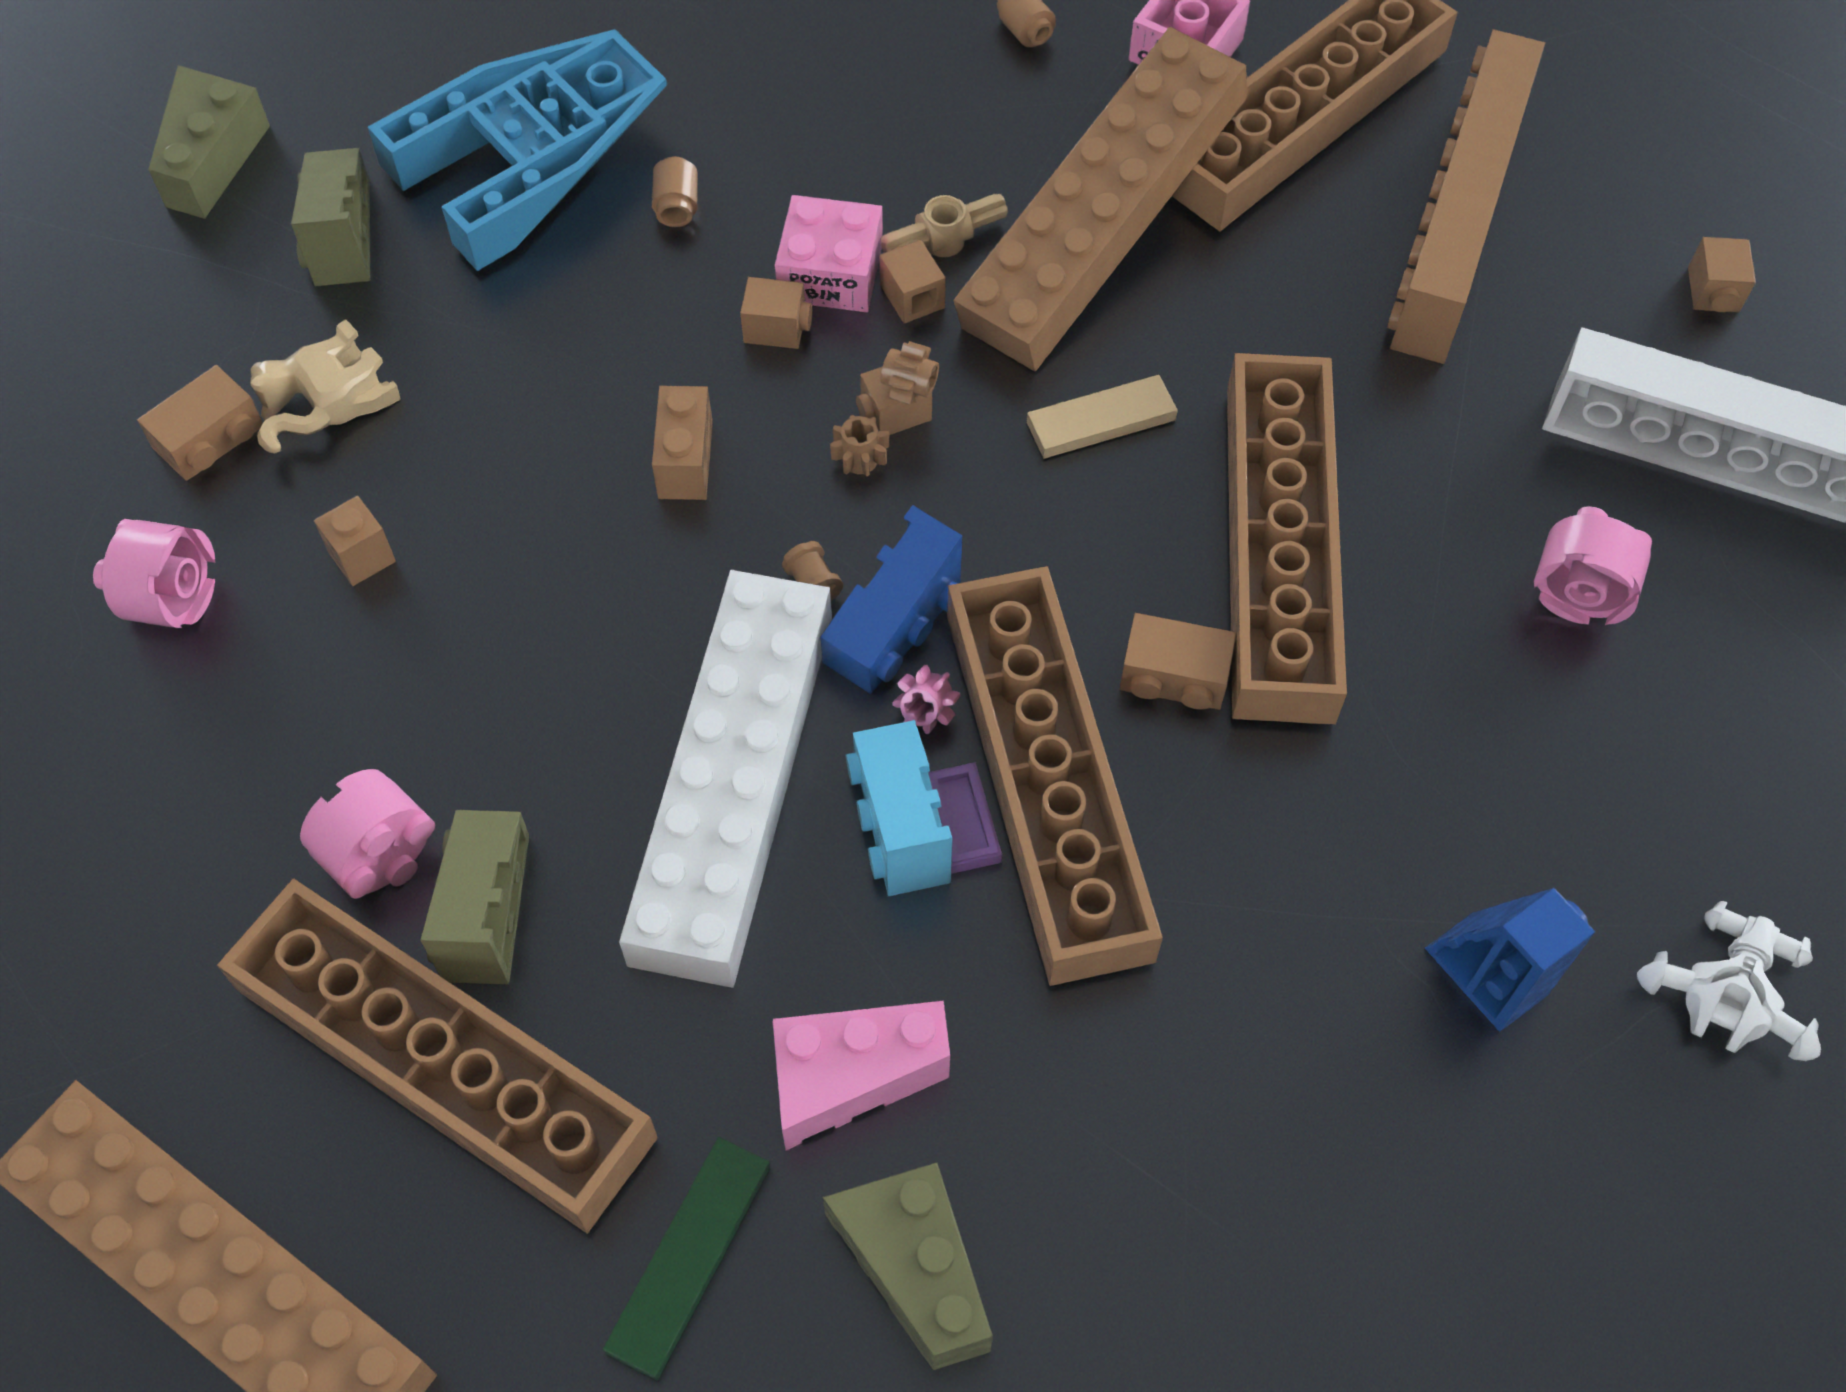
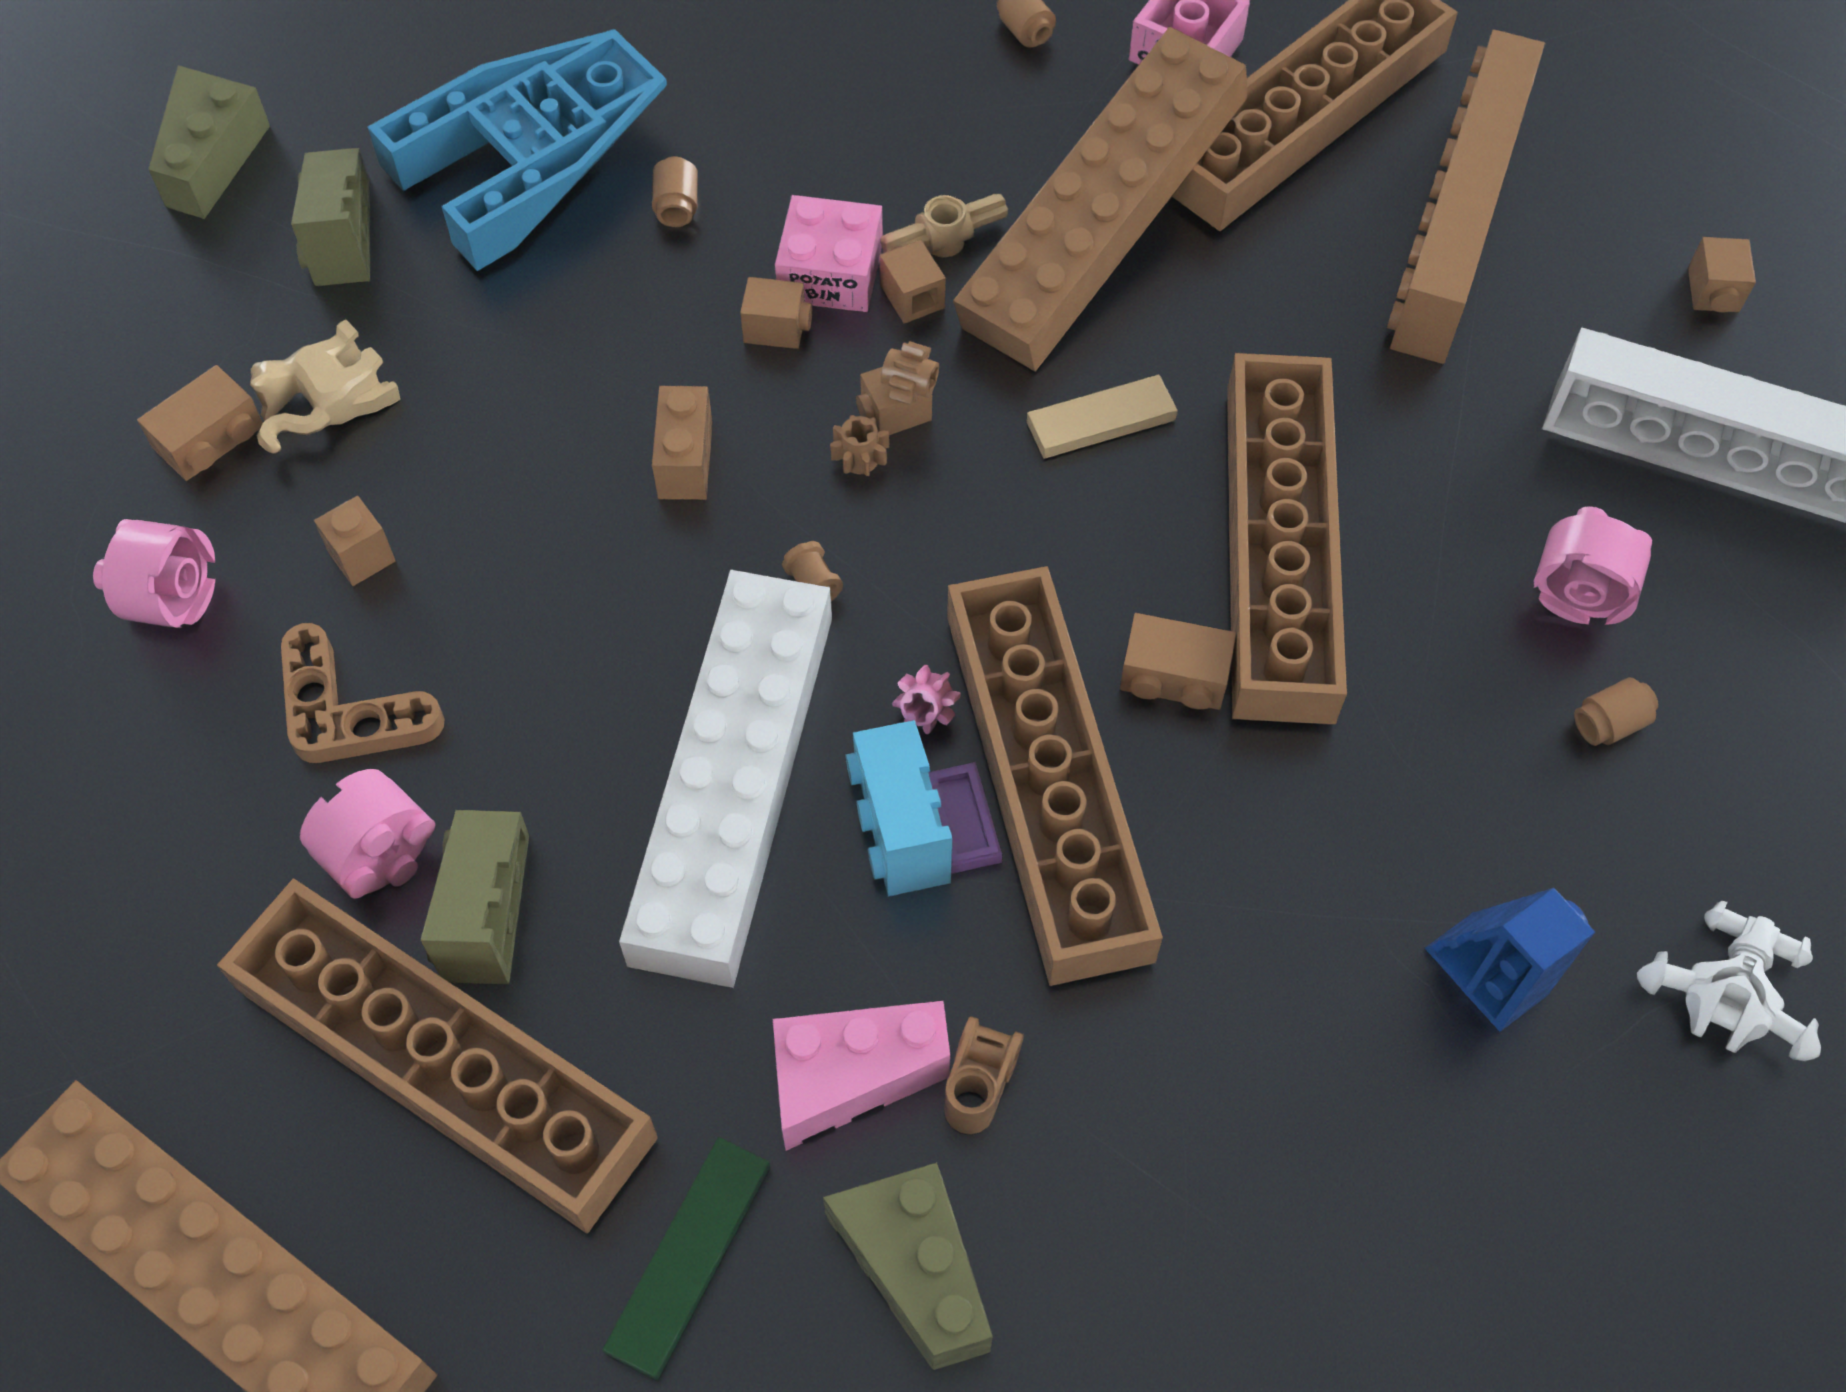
blue wedge [820,505,962,694] -> none
none -> medium nougat beam [281,623,445,763]
none -> medium nougat piece [944,1016,1024,1134]
none -> medium nougat brick [1574,677,1658,746]

